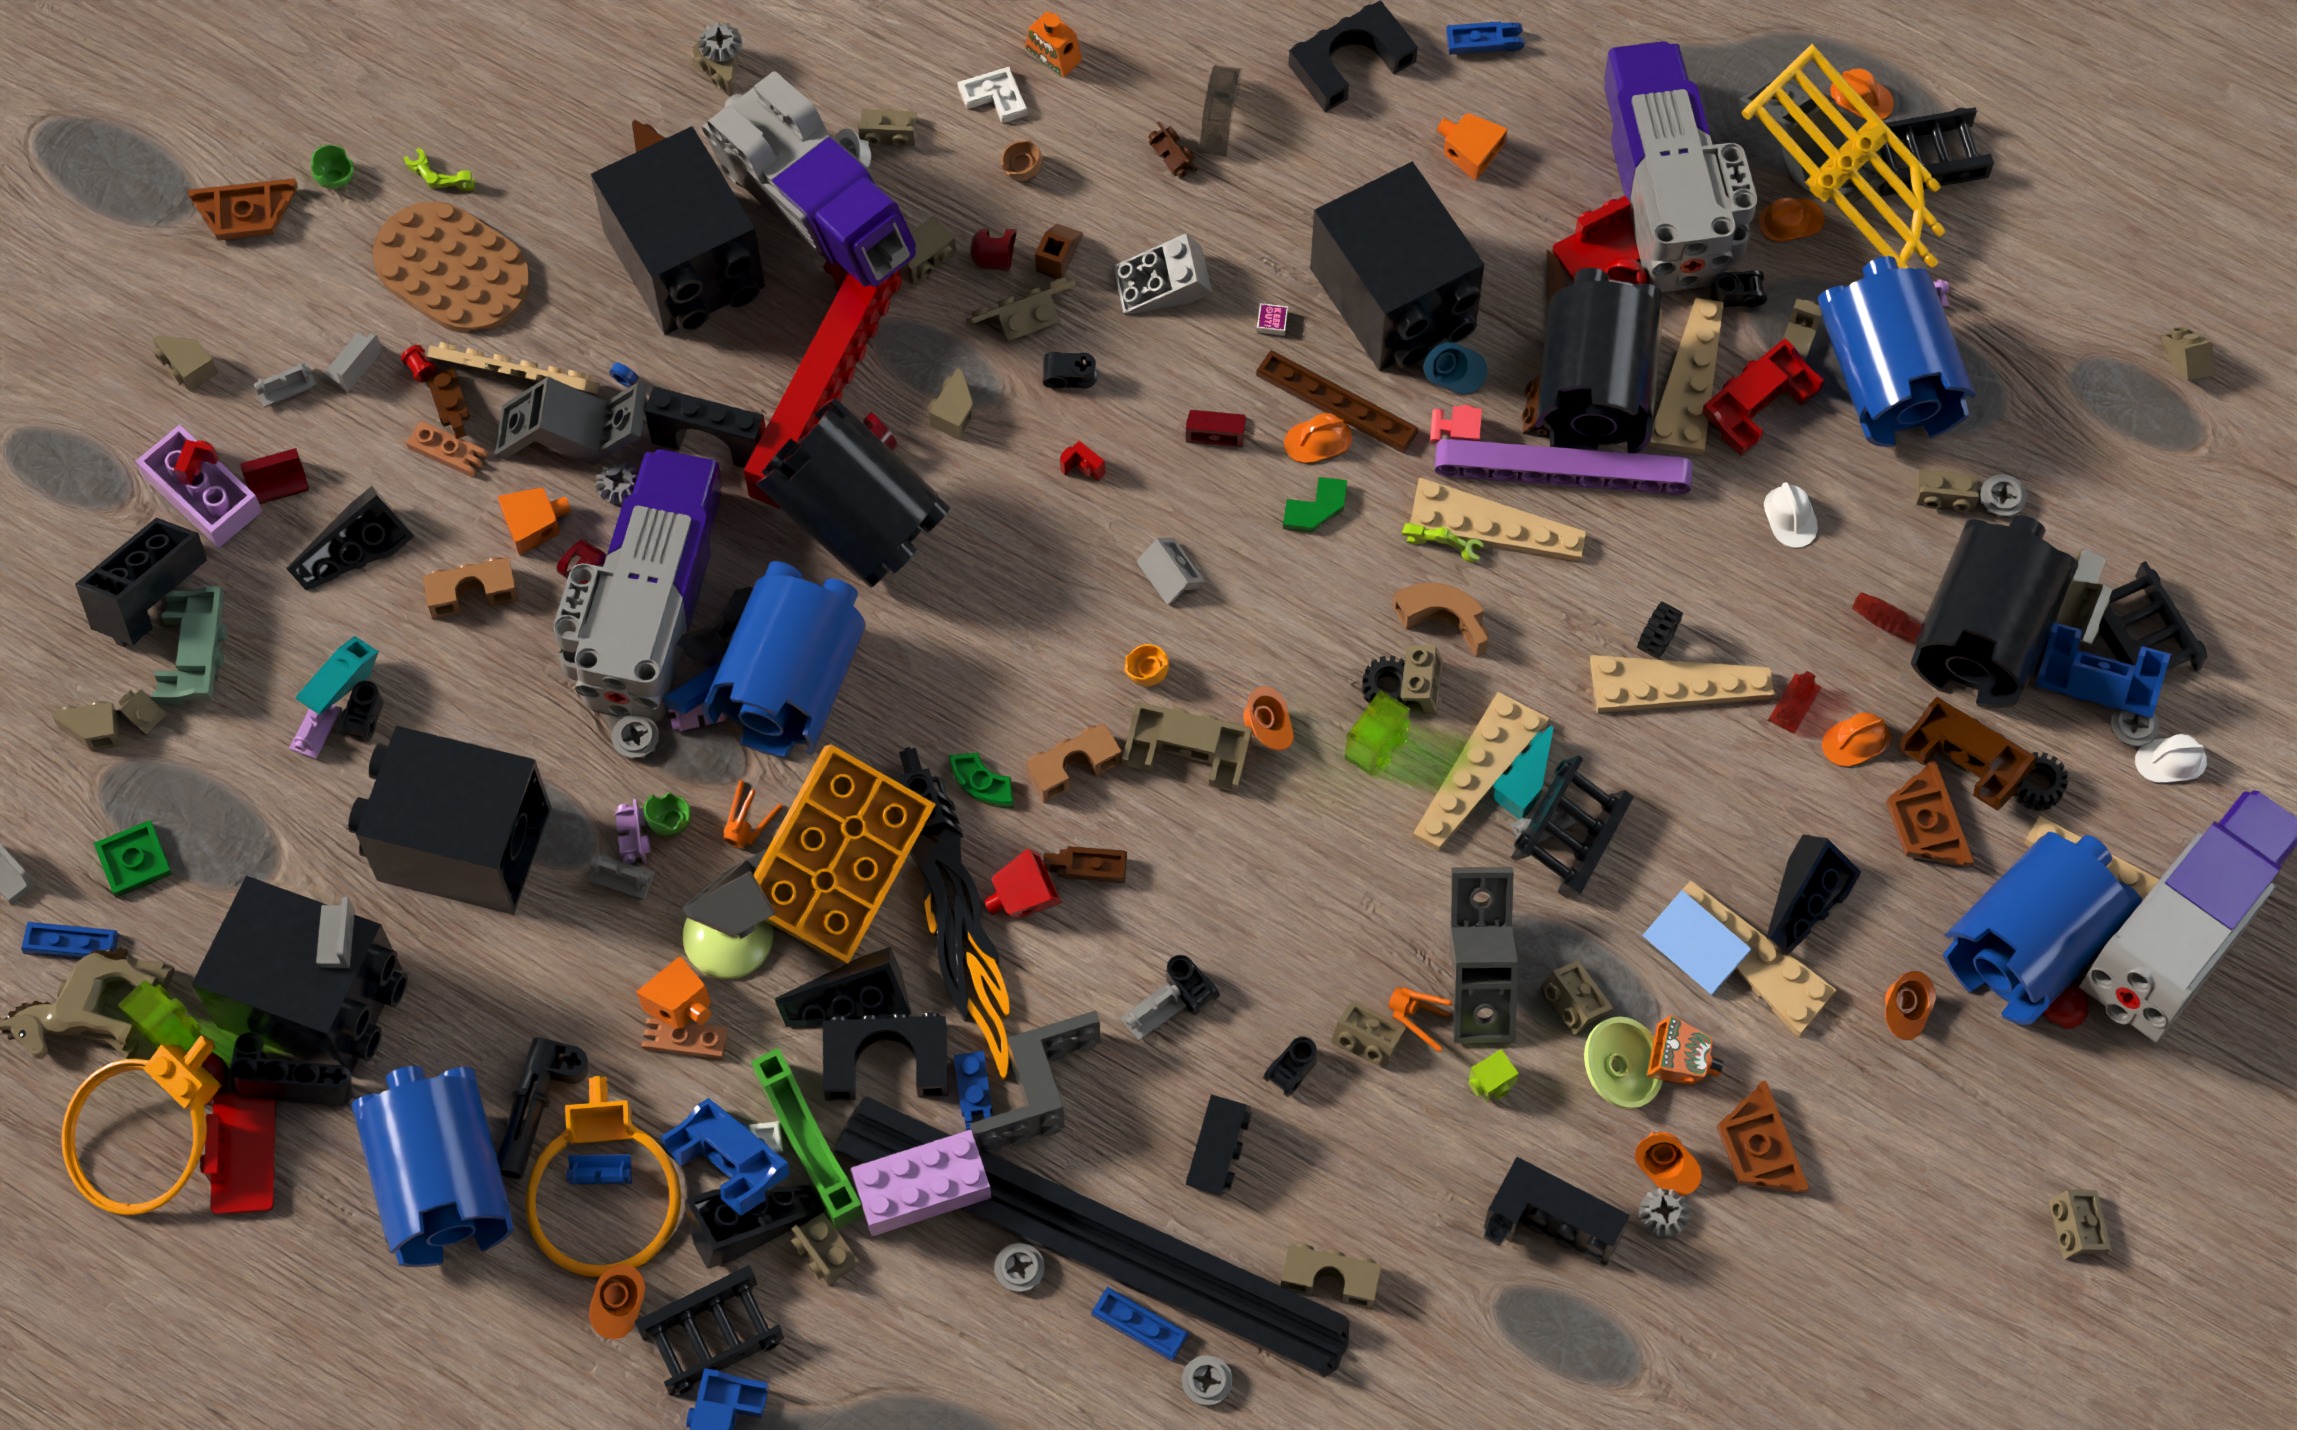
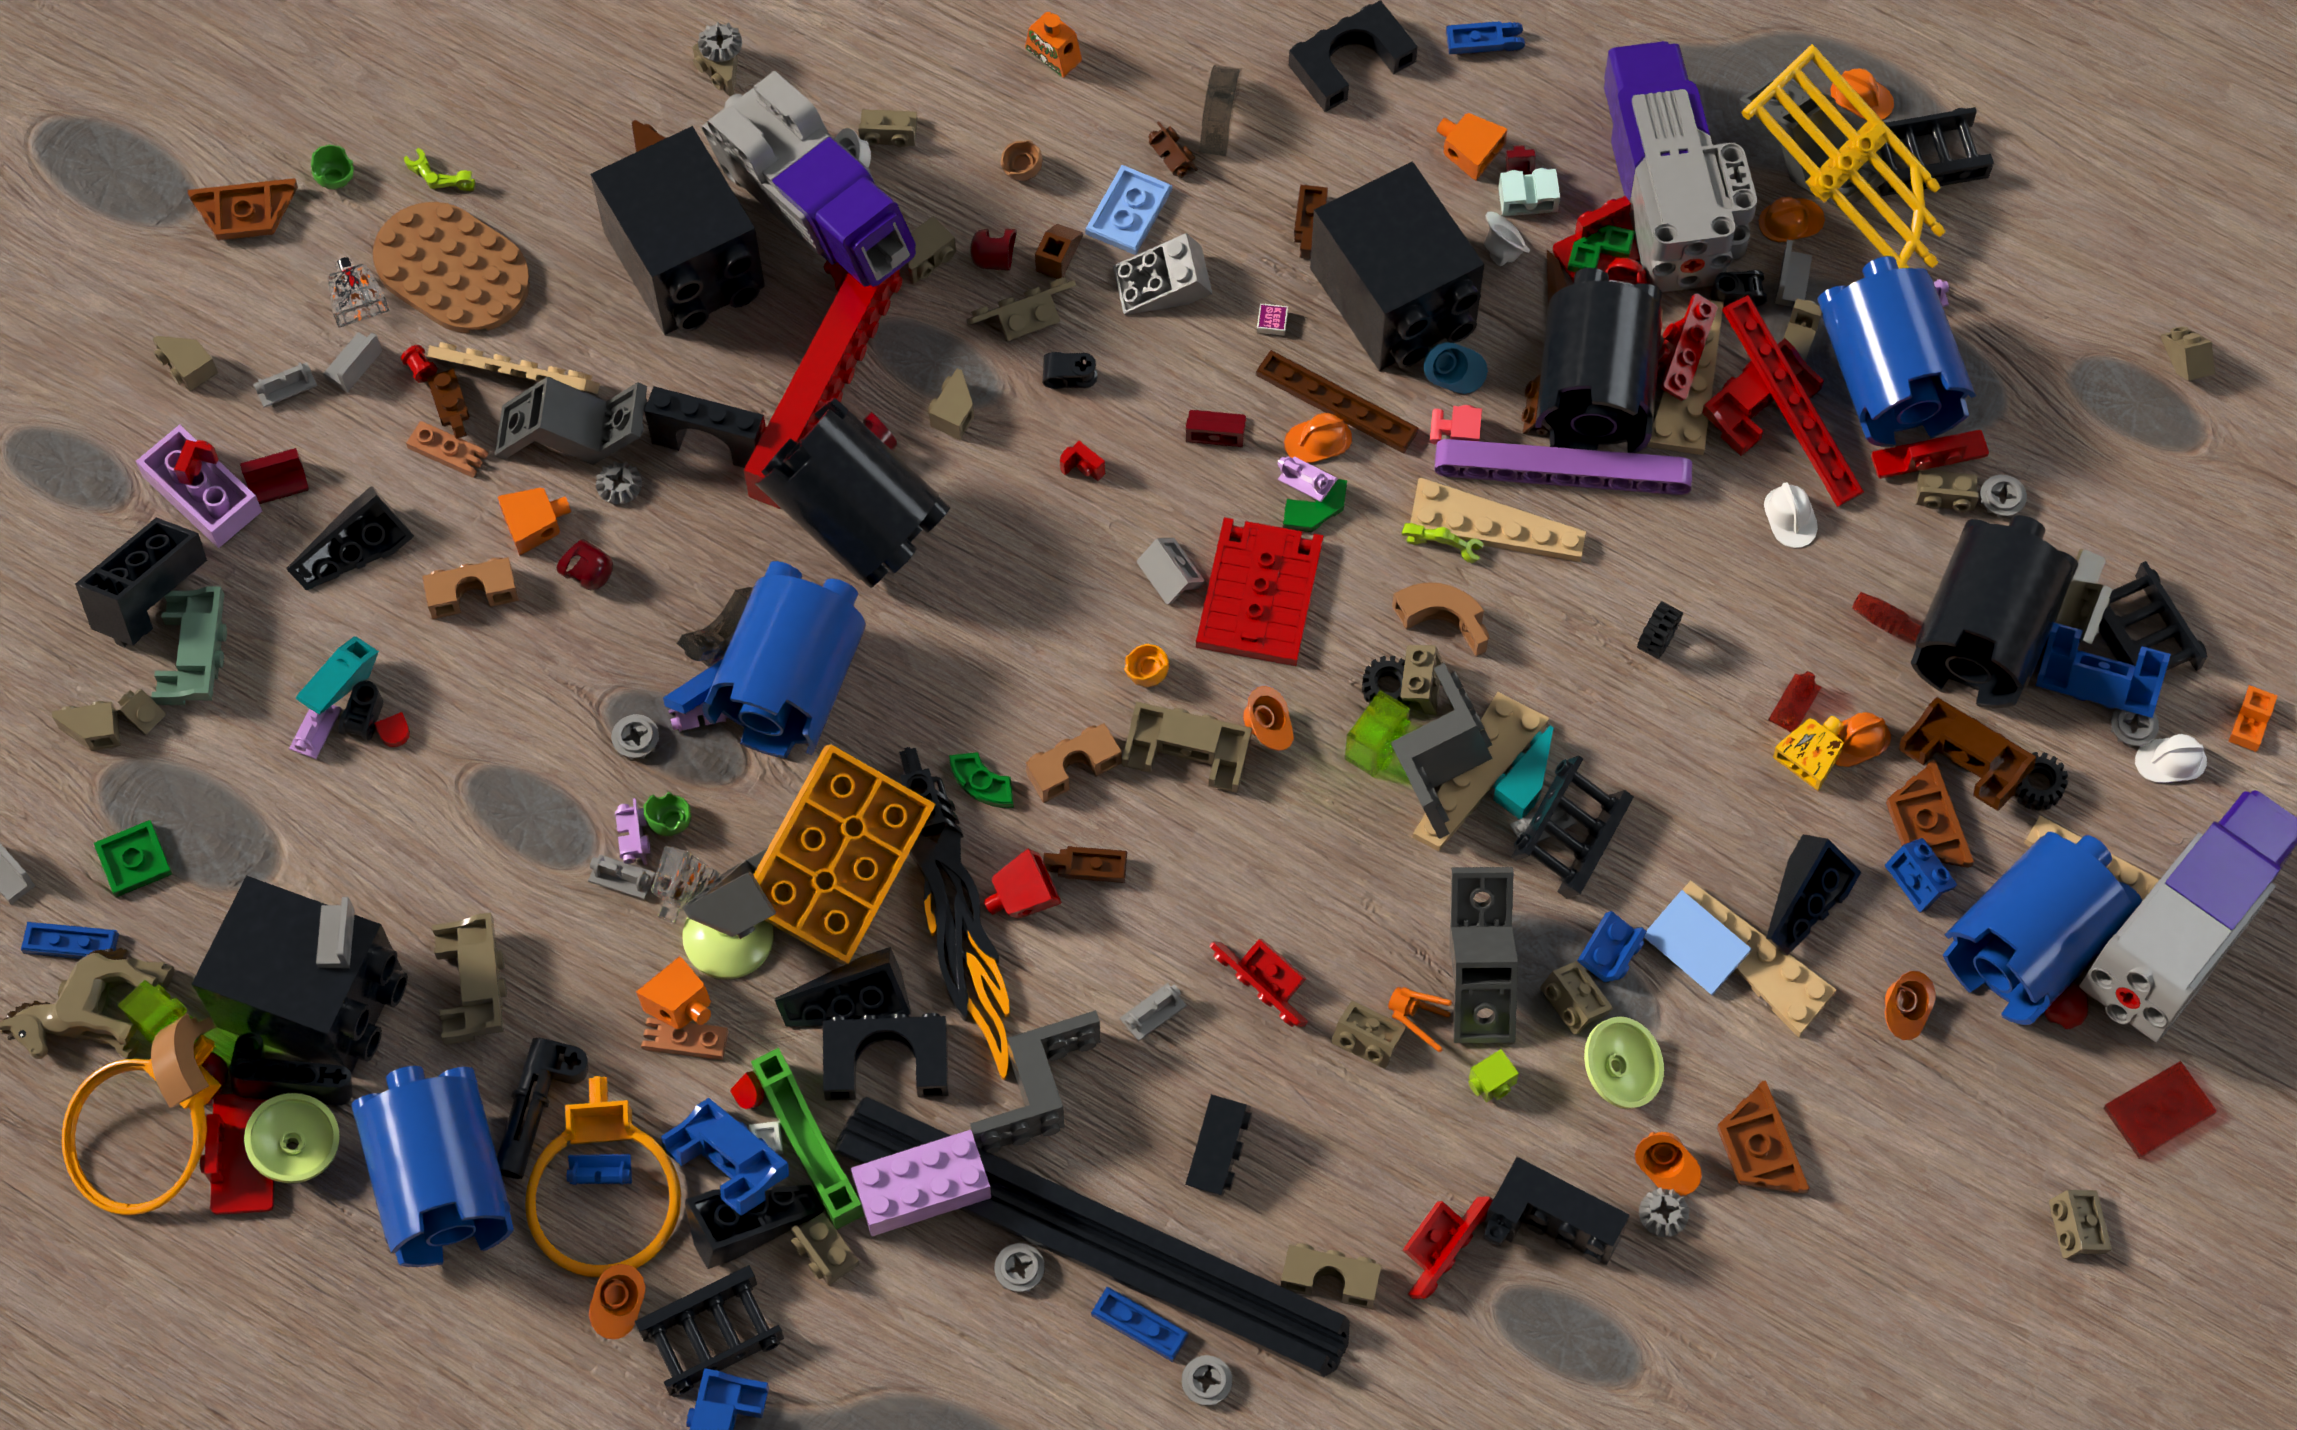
black brick [348,726,552,915] -> none
light grey piece [553,449,722,722] -> none
blue tile [609,362,639,387] -> none
orange plant [722,780,783,849] -> none
blue hinge [953,1051,992,1131] -> none
white tile [957,66,1028,123] -> none
black piece [1166,955,1220,1015] -> none
black piece [1263,1036,1317,1097] -> none
tan wing [1590,655,1774,713] -> none
torso [1647,1015,1723,1085] -> none
none -> medium nougat arch [151,1013,216,1108]
none -> yellowish green dish [244,1093,340,1183]
none -> clear torso [327,257,390,328]
none -> red tile [375,712,410,747]
none -> dark tan bracket [432,912,507,1045]
none -> clear torso [651,846,720,924]
none -> red tile [730,1071,764,1109]
none -> light blue tile [1085,165,1172,255]
none -> red door [1196,517,1324,666]
none -> red bracket [1210,939,1309,1027]
none -> lavender hinge [1278,456,1337,502]
none -> reddish brown hinge [1294,184,1328,259]
none -> dark grey bracket [1390,663,1493,839]
none -> red bracket [1402,1196,1493,1299]
none -> white piece [1484,212,1530,266]
none -> light aqua brick [1498,168,1560,216]
none -> dark red tile [1506,145,1536,175]
none -> green tile [1567,225,1635,272]
none -> blue bracket [1577,911,1647,983]
none -> red bracket [1657,293,1718,401]
none -> red tile [1722,295,1864,507]
none -> yellow torso [1773,716,1844,791]
none -> light grey panel [1775,239,1812,307]
none -> red bracket [1871,430,1989,479]
none -> blue bracket [1885,838,1957,913]
none -> clear red tile [2103,1061,2217,1159]
none -> orange slope [2228,685,2277,752]

